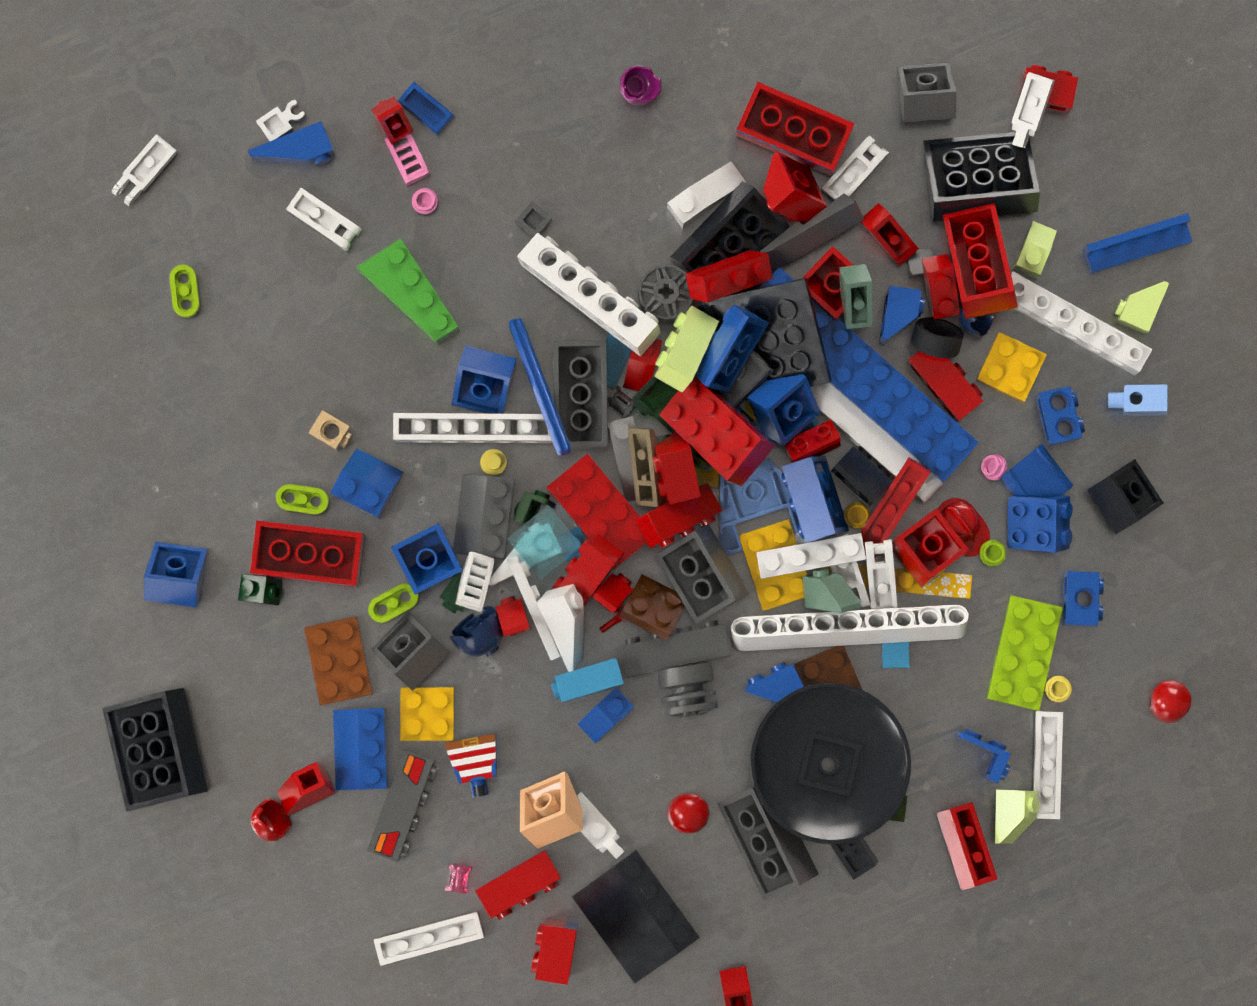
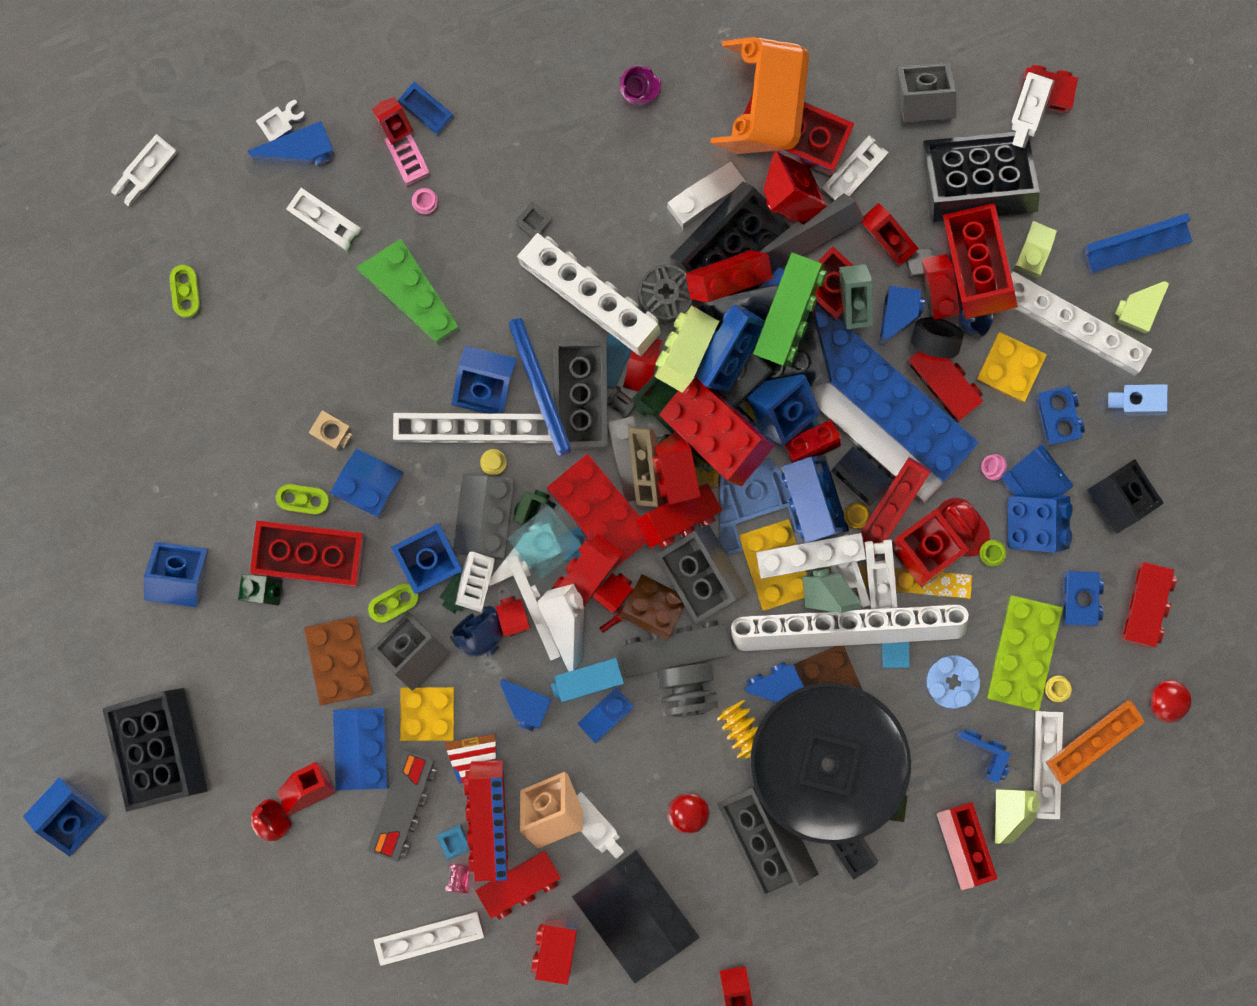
none -> blue slope [23,777,106,857]
none -> dark azure tile [436,824,470,860]
none -> red brick [464,760,508,882]
none -> blue slope [500,679,552,732]
none -> orange windscreen [710,37,809,154]
none -> yellow piece [717,699,758,759]
none -> bright green wedge [753,252,827,367]
none -> light blue plate [926,655,980,709]
none -> orange plate [1045,700,1145,784]
none -> red brick [1121,562,1177,648]

